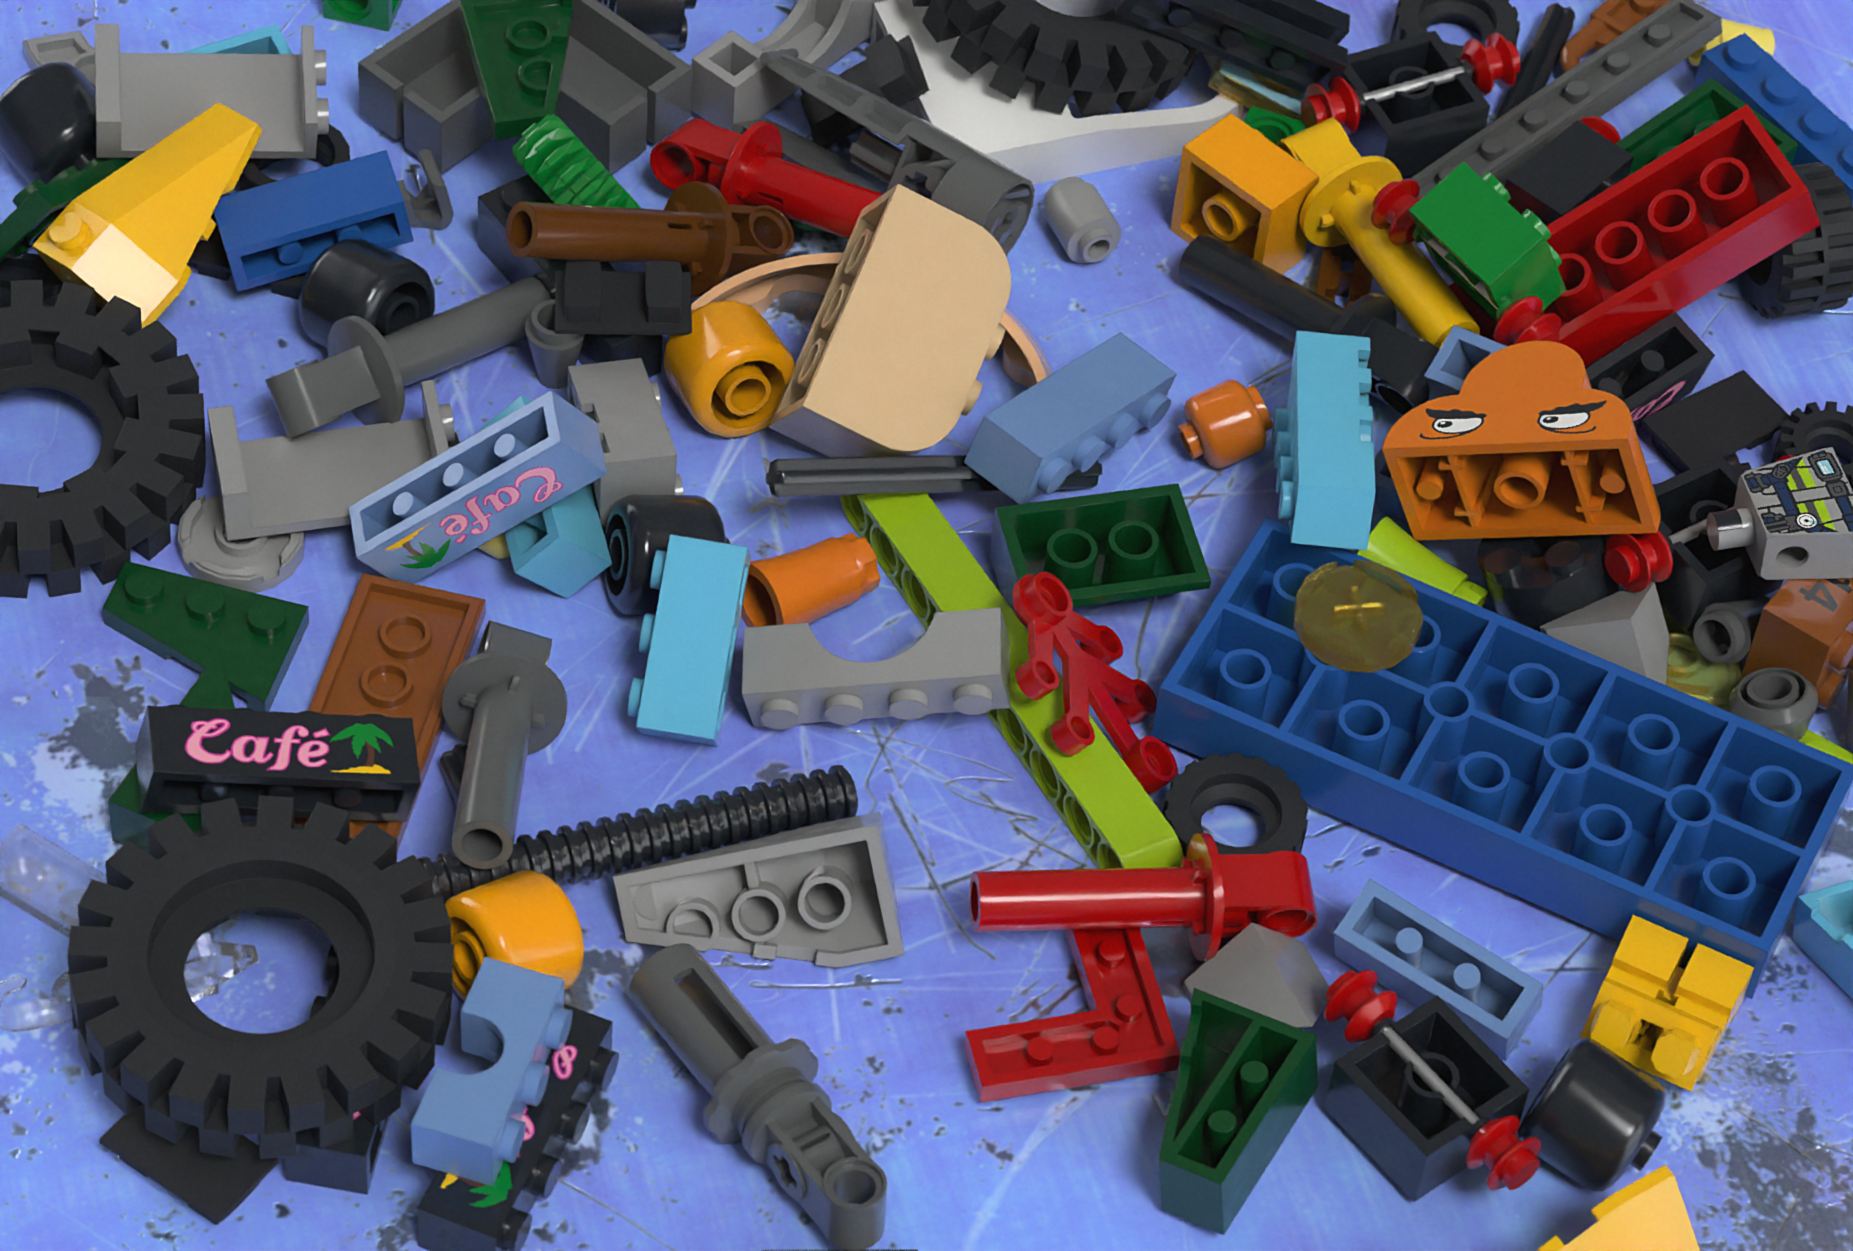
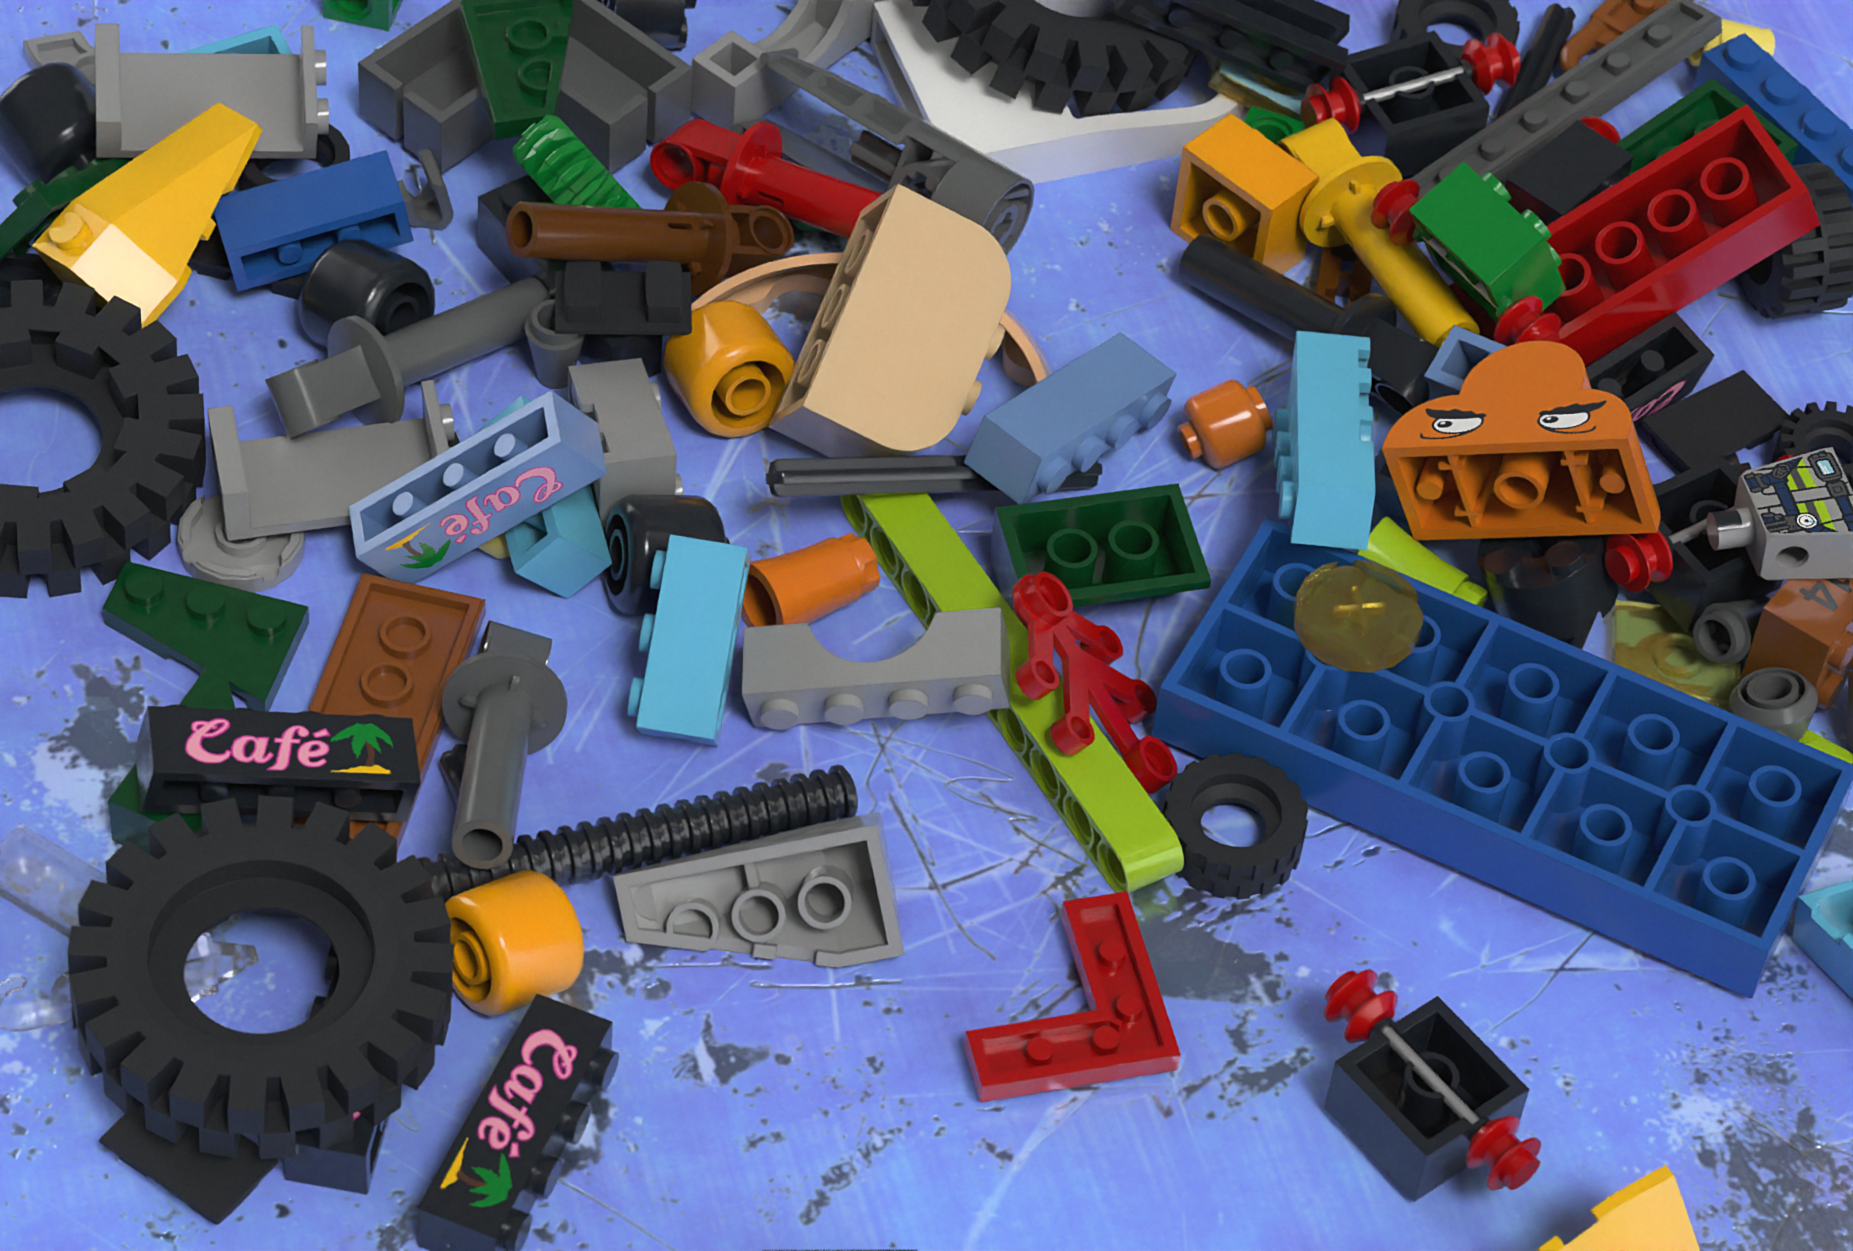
medium blue arch [411,957,573,1186] -> none
dark grey piece [629,943,887,1250] -> none
black piece [800,34,929,149] -> none
red piece [969,833,1318,961] -> none
light grey brick [1044,177,1121,263] -> none
dark green wedge [1158,988,1318,1235] -> none
light grey slope [1182,923,1329,1028] -> none
medium blue brick [1333,879,1543,1061] -> none
black head [1517,1038,1666,1192] -> none
light grey slope [1539,581,1670,685] -> none
yellow hips [1579,915,1754,1091] -> none

